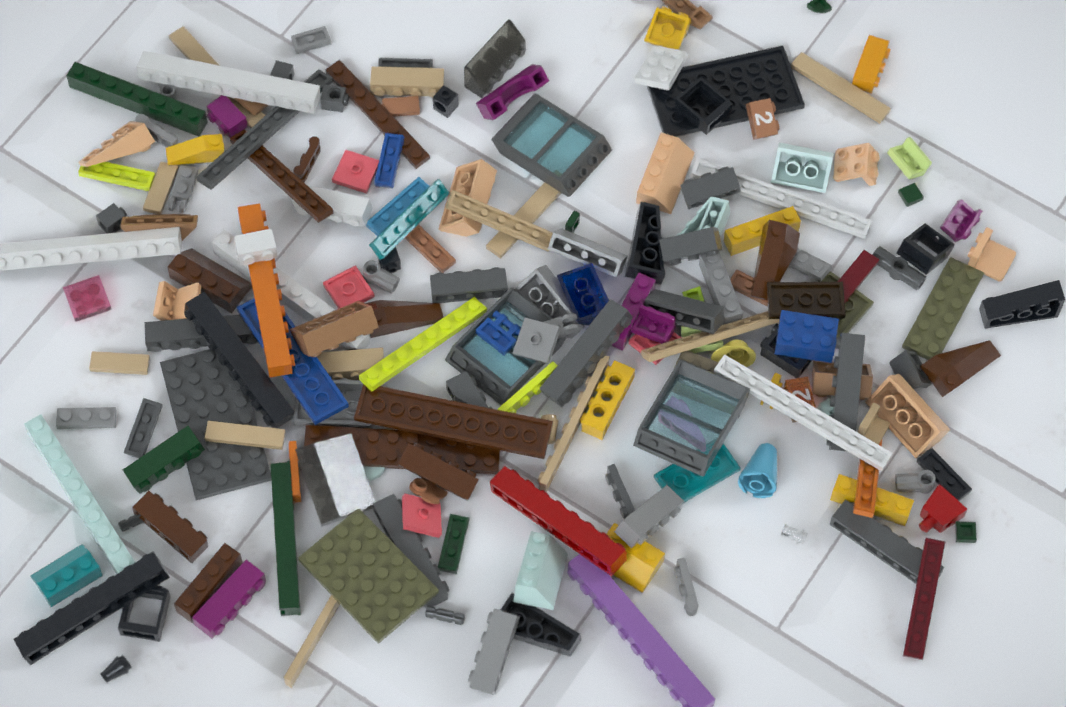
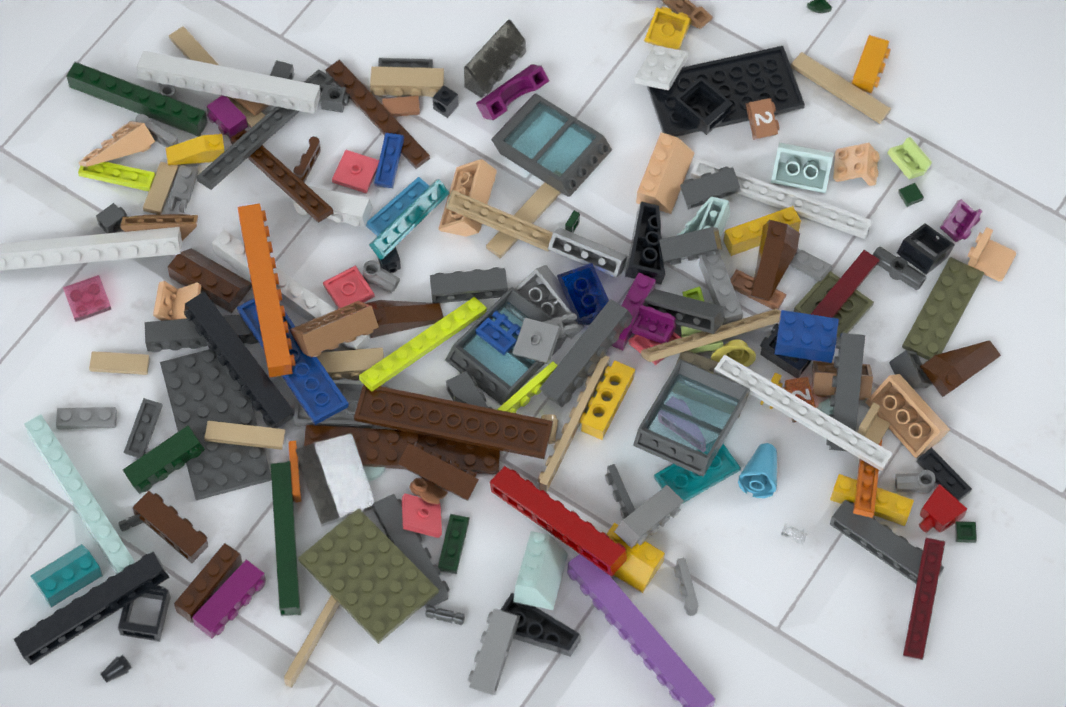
white brick [234,229,278,265] -> none
light grey plate [291,26,331,54] -> none
nougat tile [405,224,456,273] -> none
dark brown tile [766,282,846,319] -> none
black wedge [979,280,1065,329] -> none

